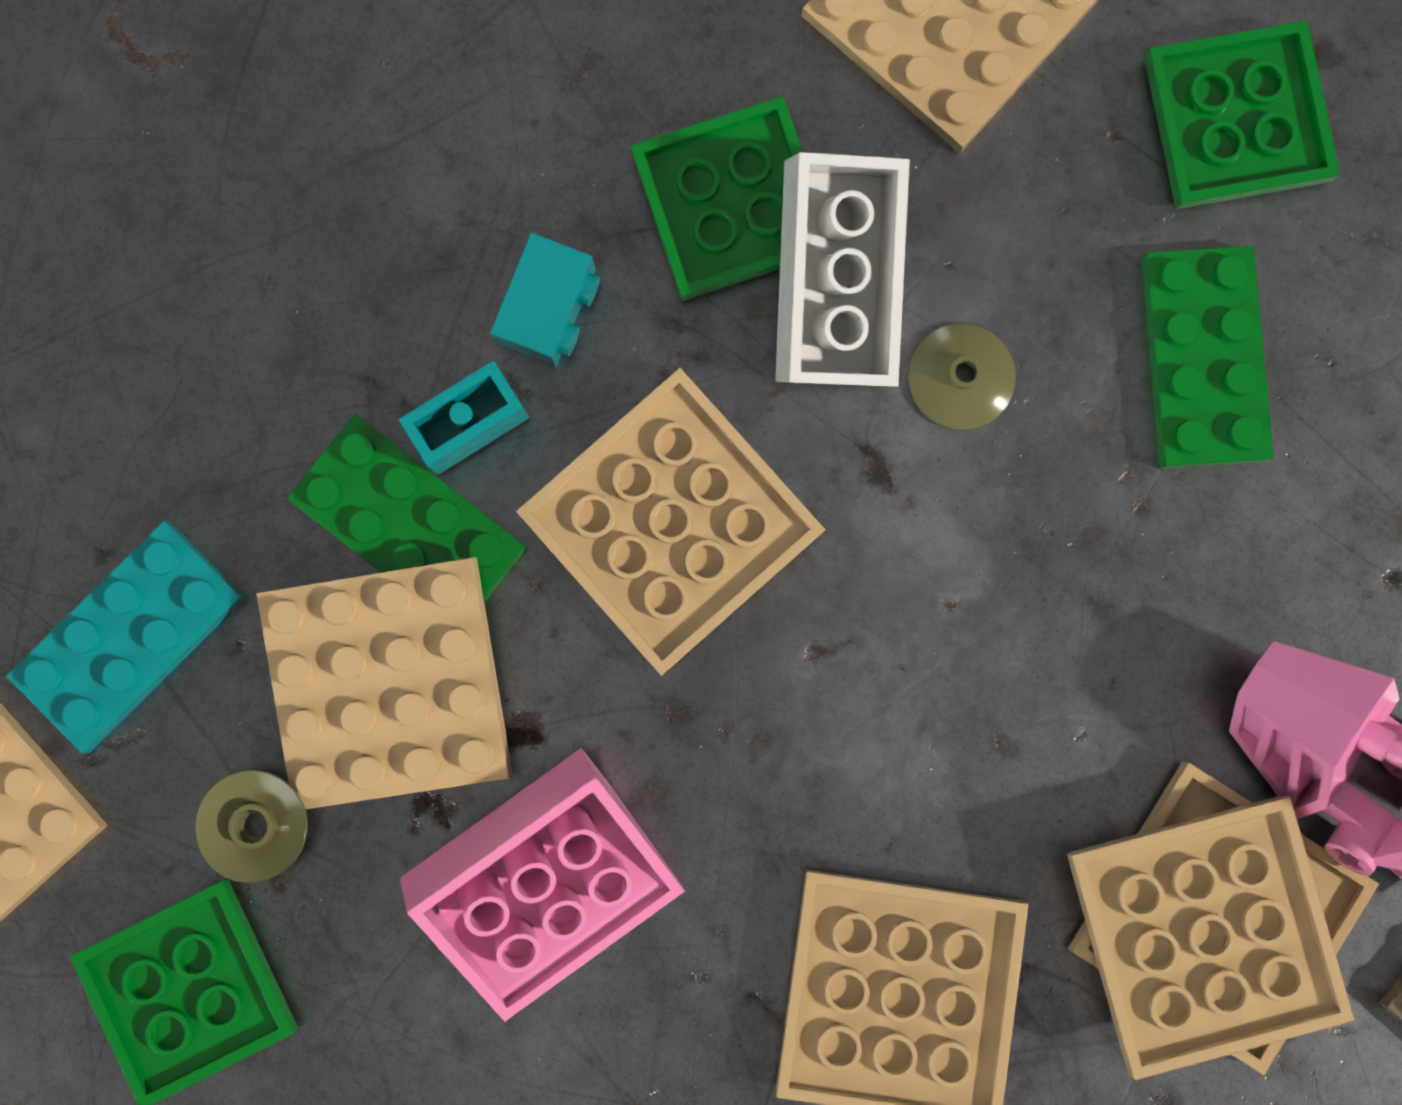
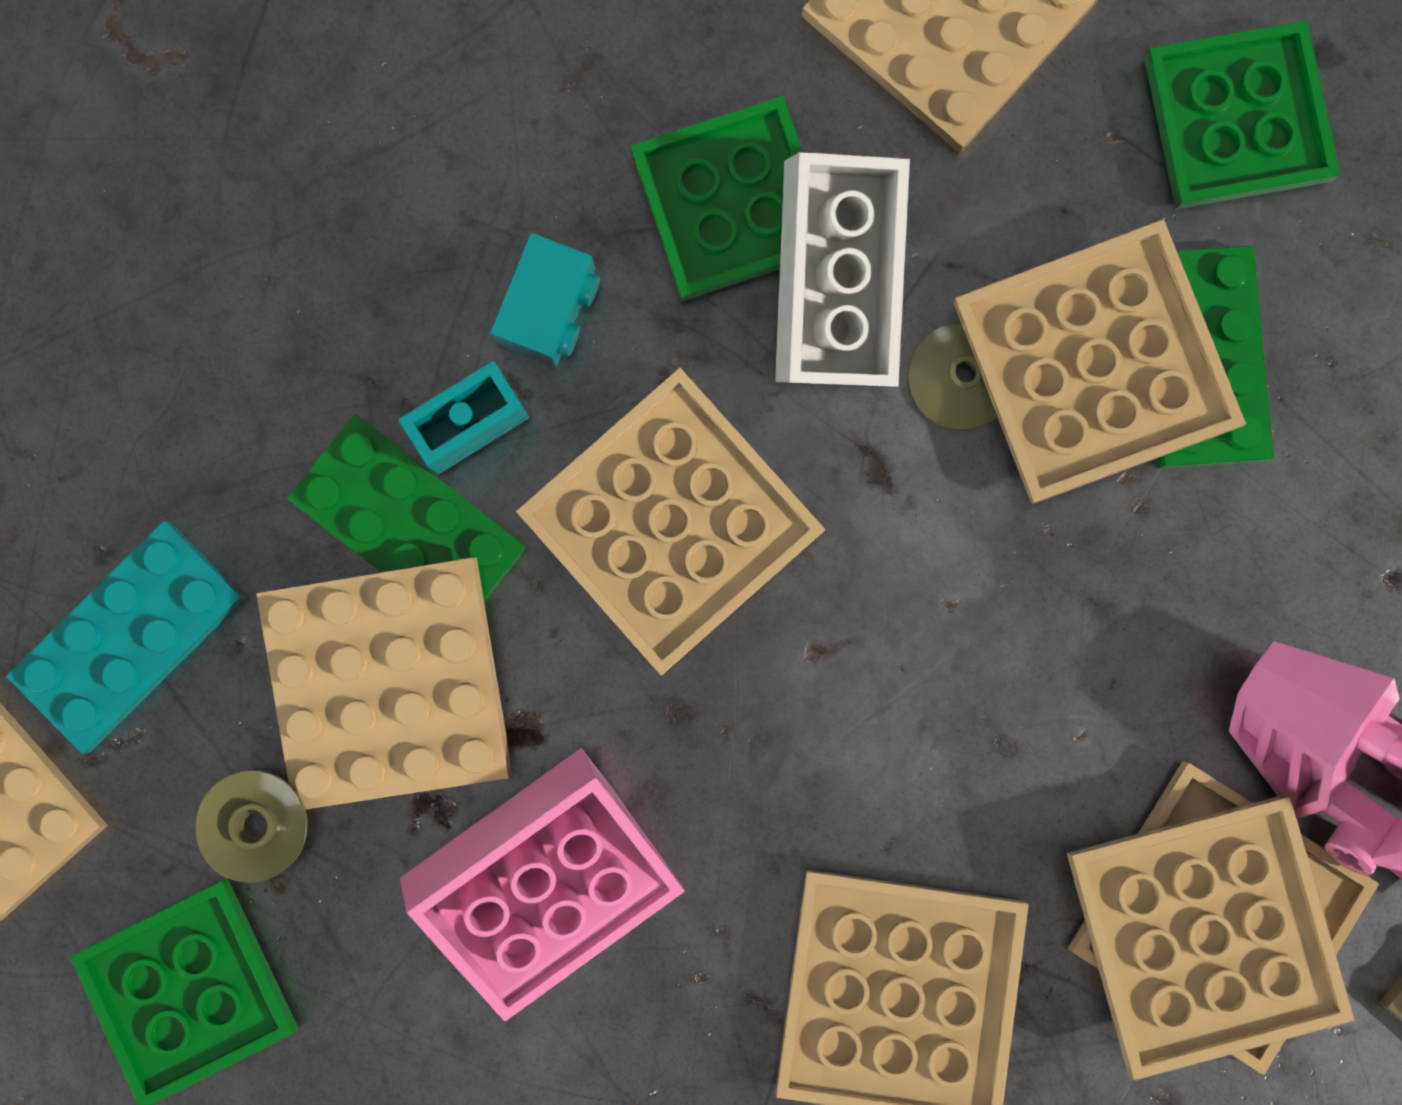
none -> tan plate [953,219,1246,505]

